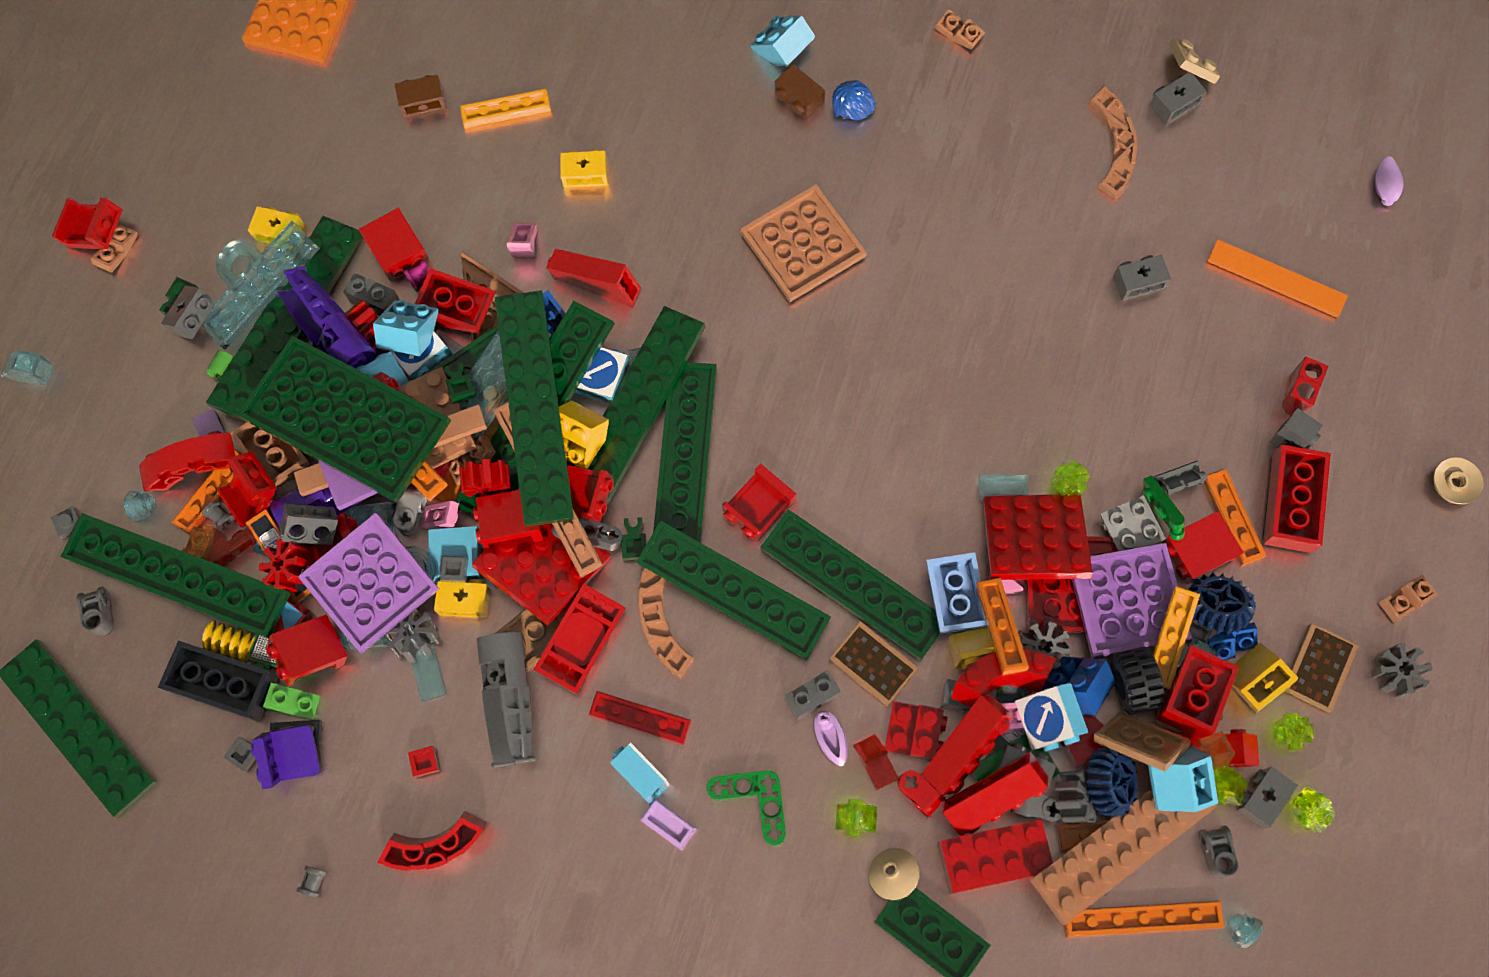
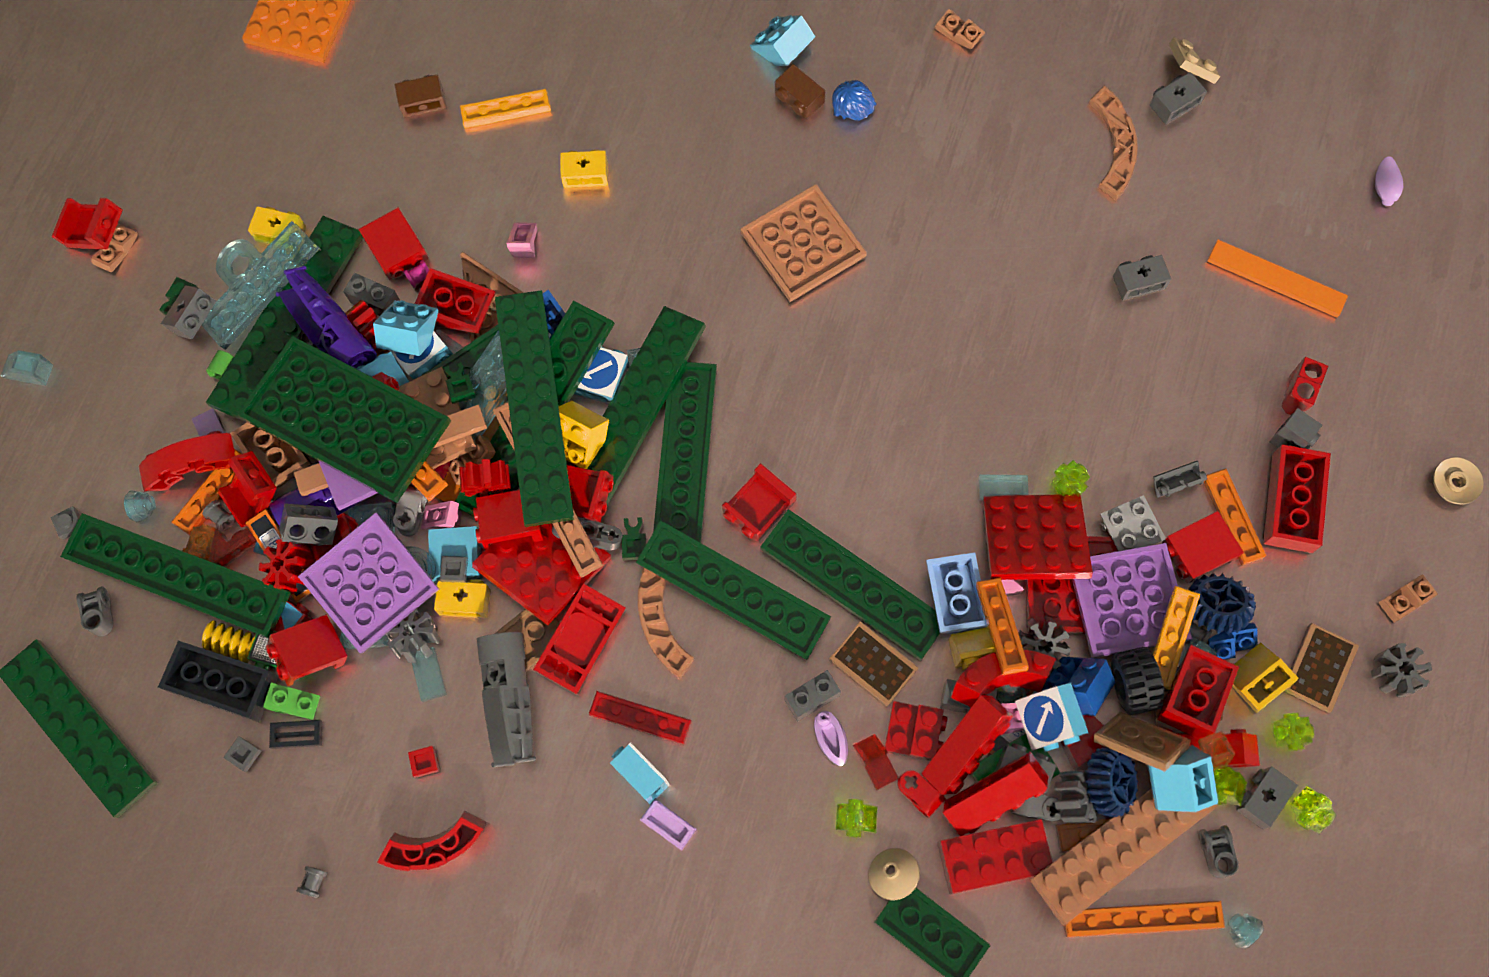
dark purple bracket [251,725,320,789] -> none
red slope [546,248,641,307] -> none
green beam [706,770,786,846] -> none
green plate [1141,475,1185,540] -> none

